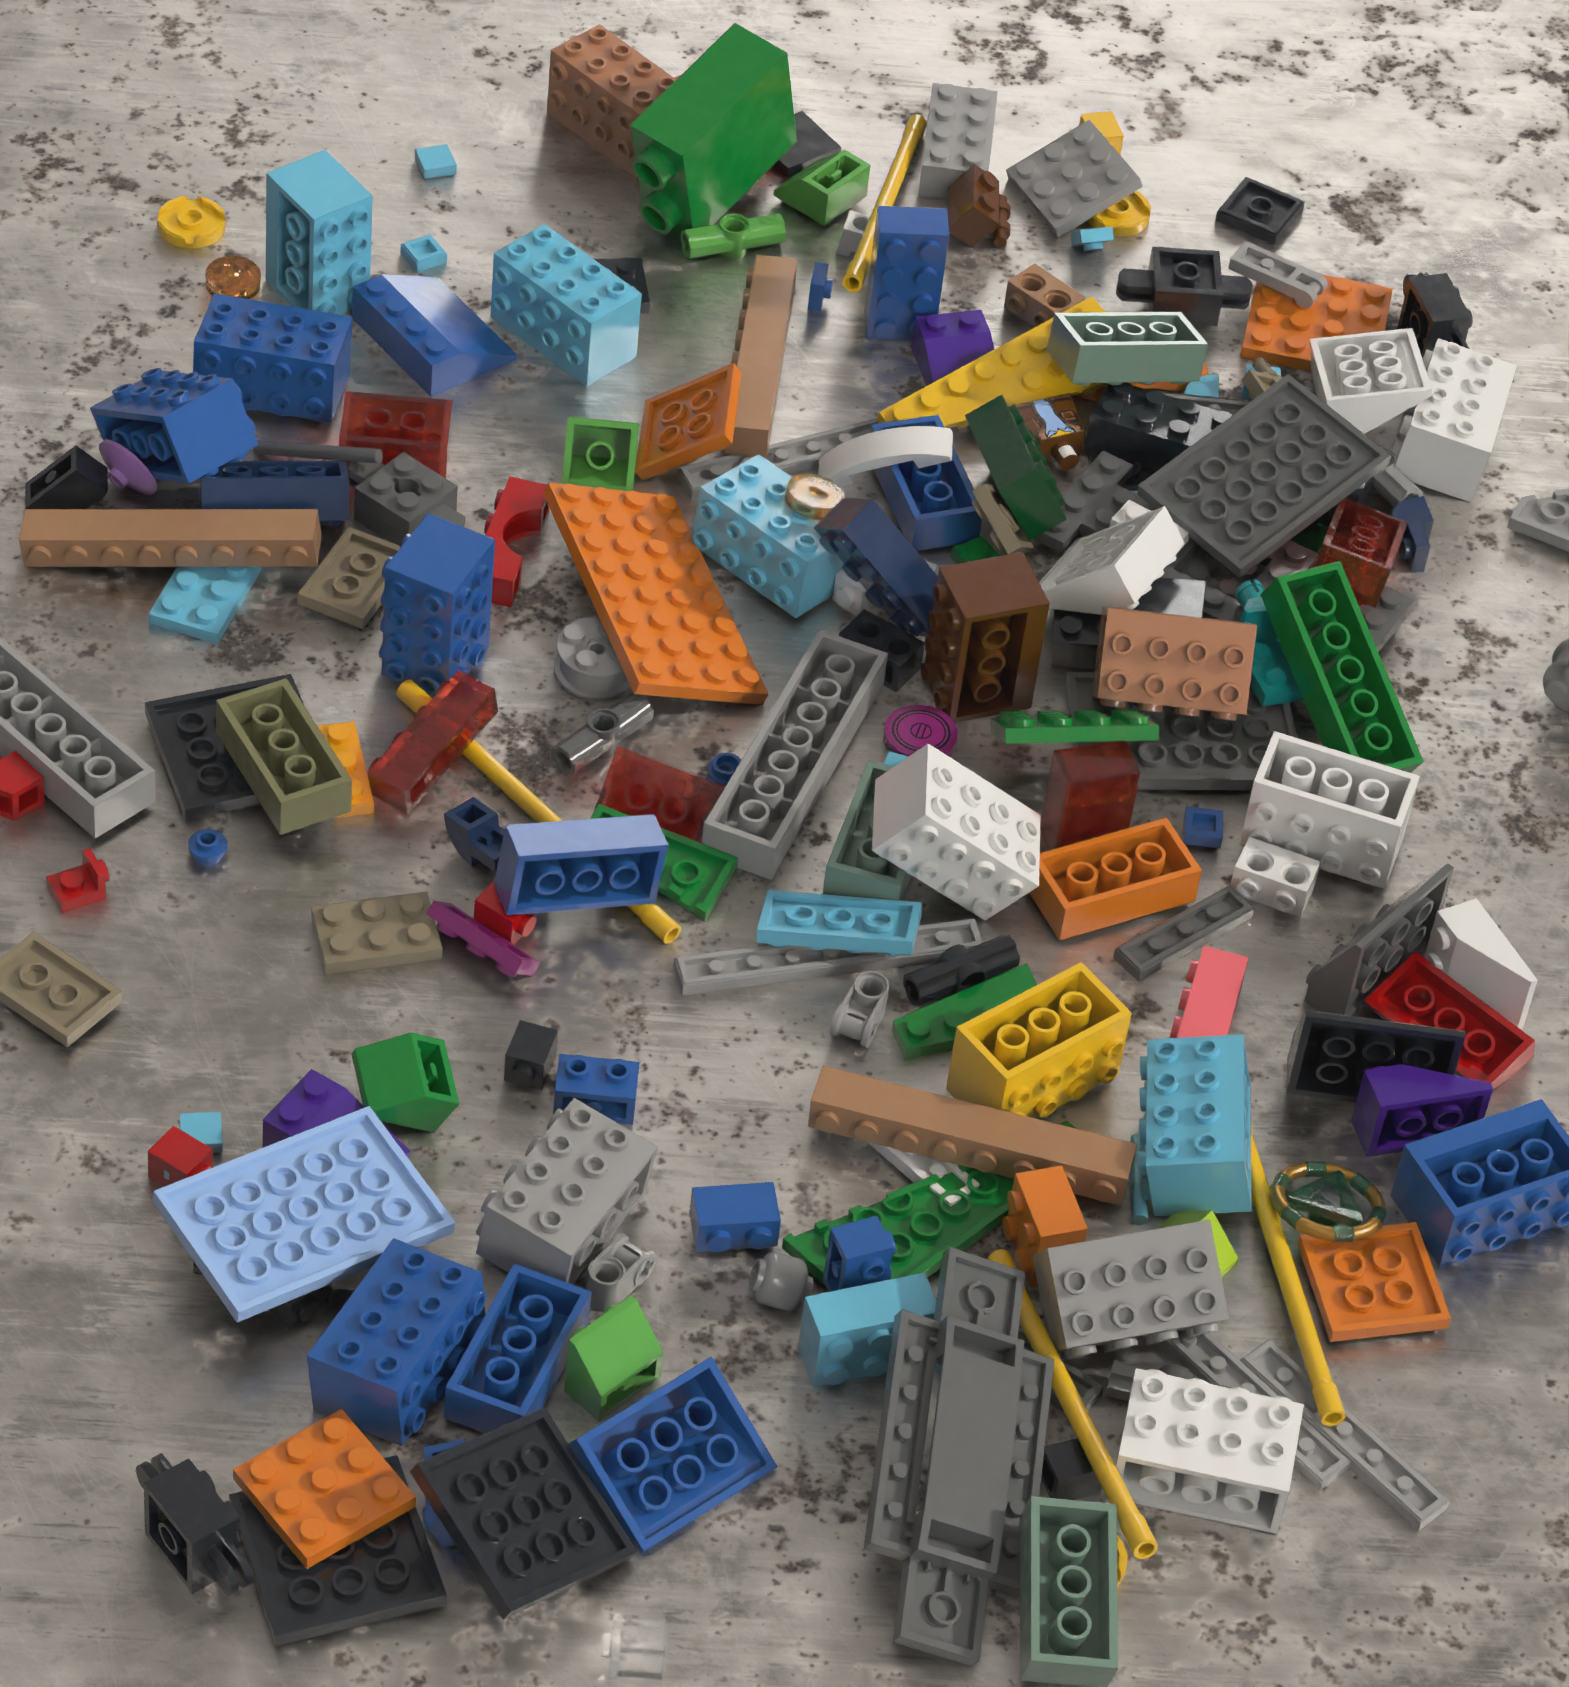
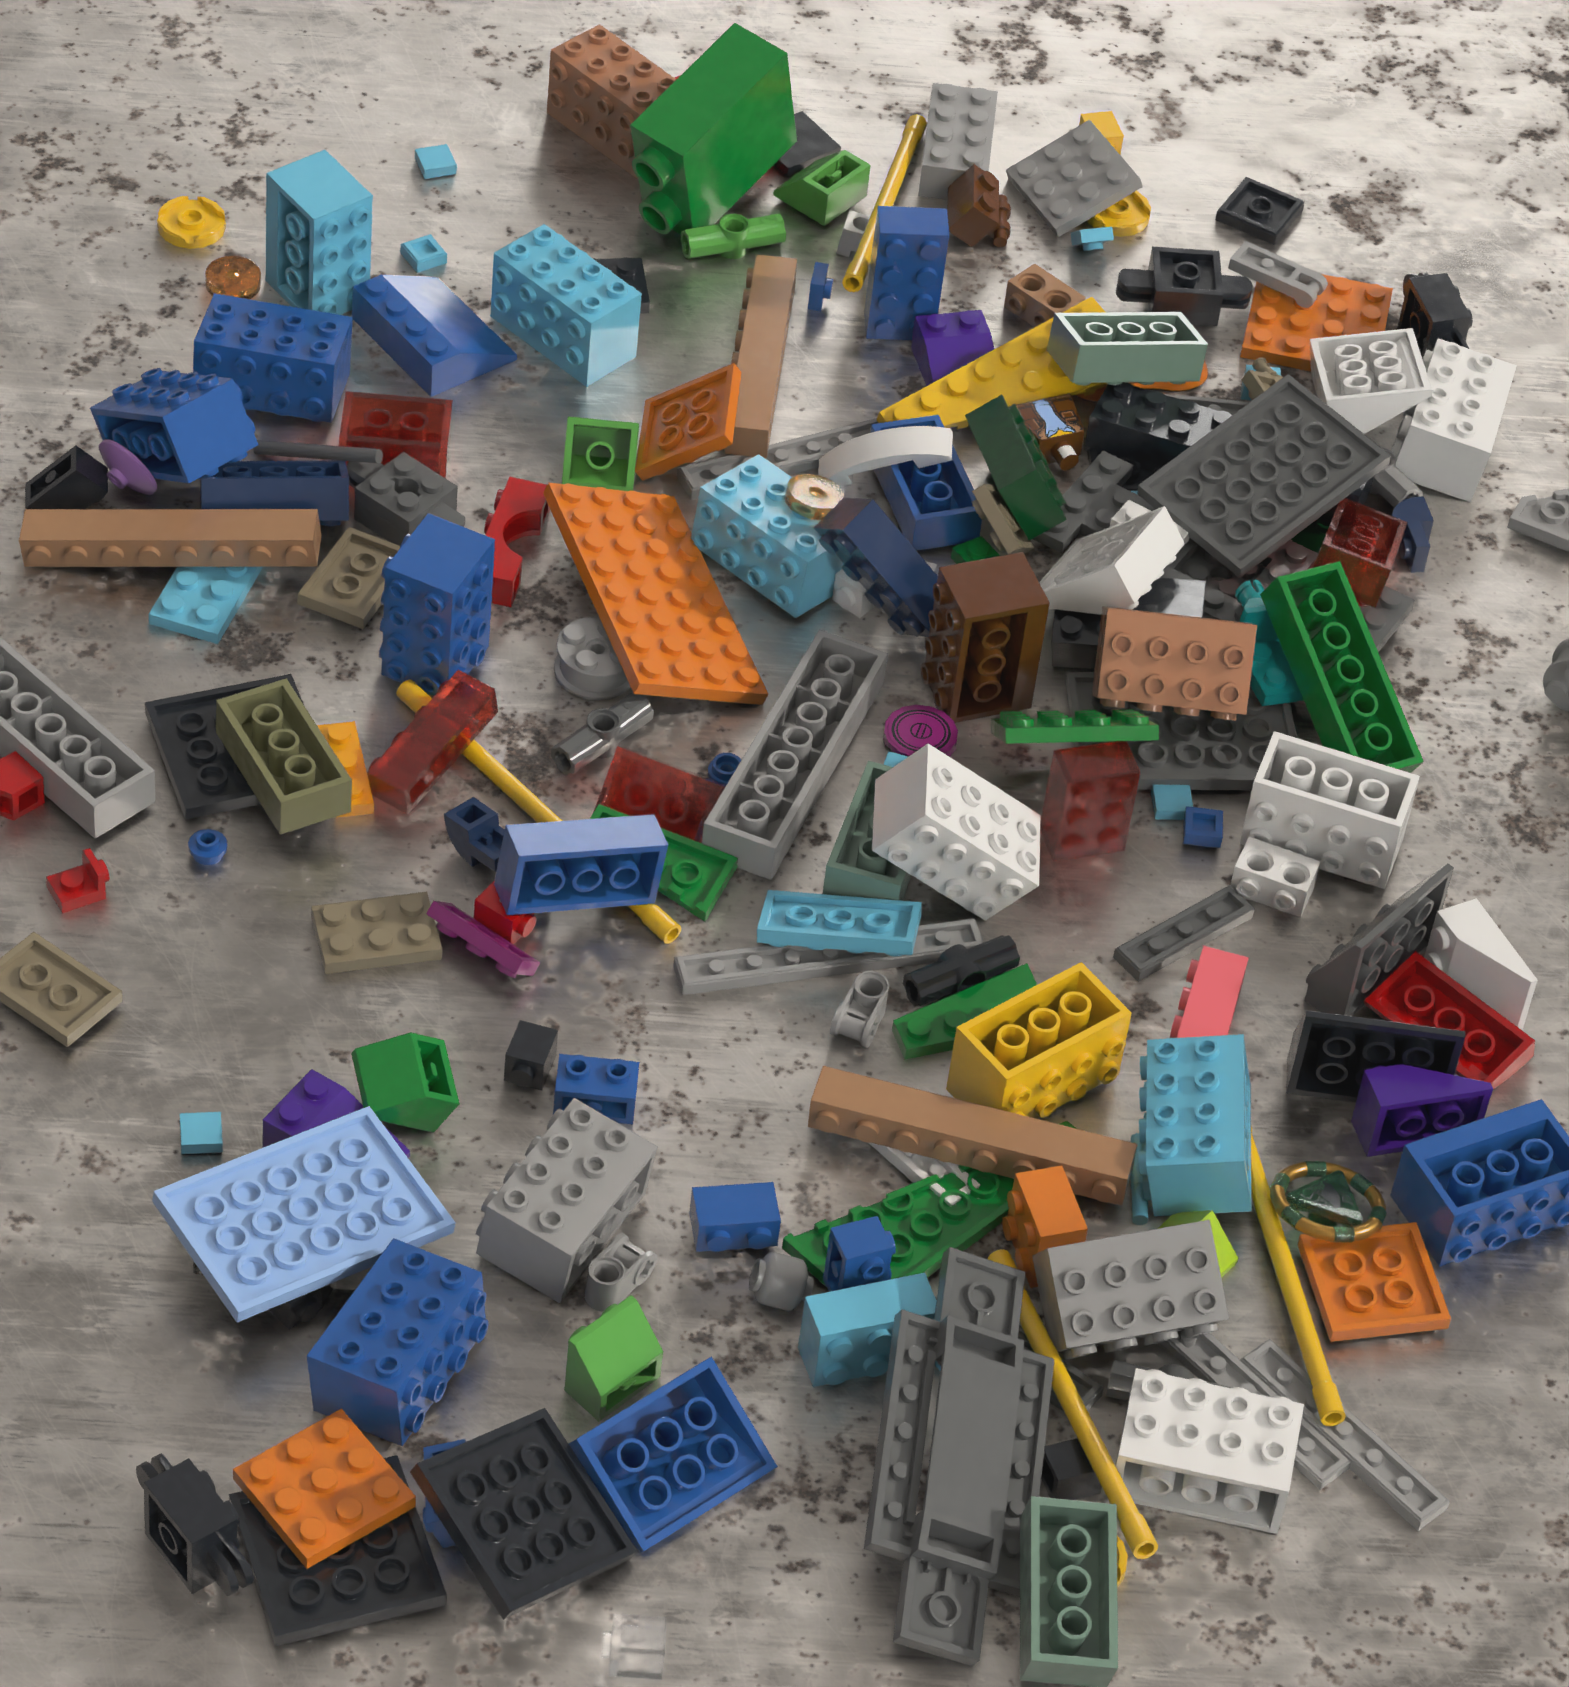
red brick [148,1125,213,1187] -> none
blue brick [444,1263,592,1433] -> none
black brick [839,609,925,692] -> none
orange brick [1029,817,1202,941] -> none
medium azure tile [1184,375,1219,399] -> none
none -> medium azure tile [1151,785,1193,820]

